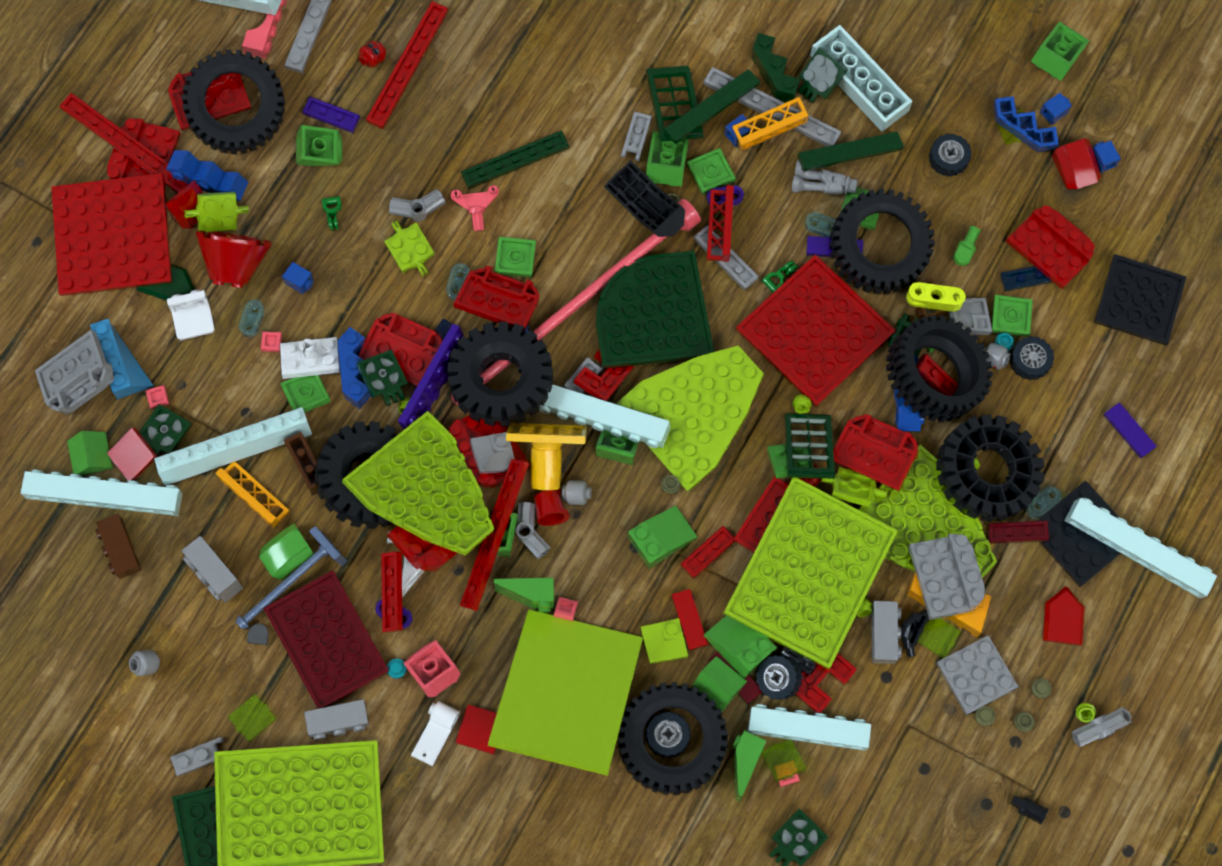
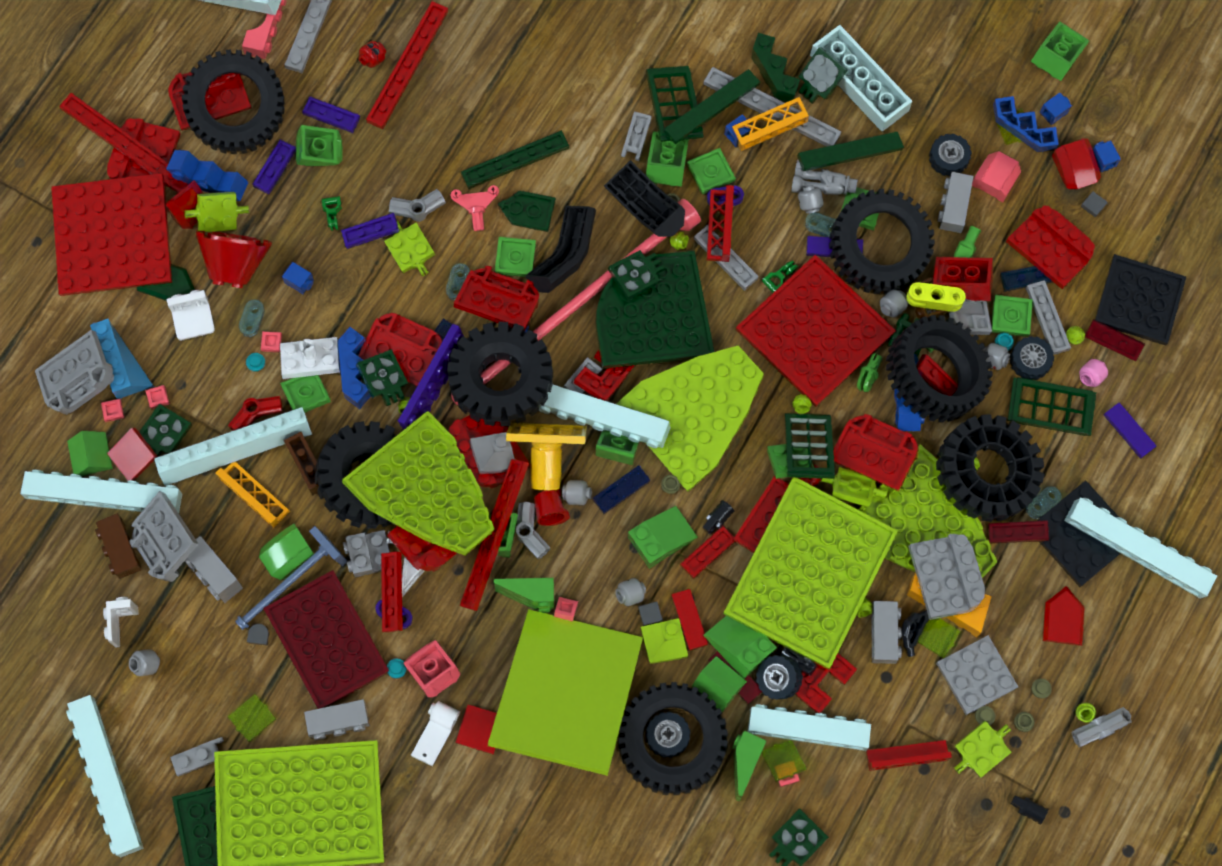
none -> light aqua brick [66,695,144,858]
none -> coral tile [101,399,124,422]
none -> white bracket [103,597,139,647]
none -> light grey plate [129,491,199,582]
none -> red piece [228,396,283,431]
none -> teal plate [246,353,265,372]
none -> dark purple tile [252,140,296,194]
none -> dark purple tile [341,213,400,249]
none -> light grey plate [343,530,390,577]
none -> dark green tile [498,191,556,232]
none -> black piece [525,206,596,293]
none -> clear blue tile [592,465,650,514]
none -> dark green piece [608,250,666,300]
none -> light grey head [616,578,646,607]
none -> dark grey tile [638,602,663,626]
none -> lime plate [670,232,689,250]
none -> black hinge [703,500,735,535]
none -> light grey head [798,185,824,213]
none -> bright green arm [857,353,883,392]
none -> red fence [866,740,952,771]
none -> light grey head [880,290,908,317]
none -> red slope [933,257,993,301]
none -> light grey brick [937,172,974,233]
none -> lime plate [954,720,1011,778]
none -> coral slope [972,151,1021,202]
none -> dark green piece [1007,377,1097,436]
none -> light grey plate [1026,280,1071,355]
none -> lime plate [1066,326,1085,345]
none -> bright pink head [1079,359,1108,387]
none -> dark grey tile [1081,191,1108,217]
none -> dark red tile [1085,319,1145,361]

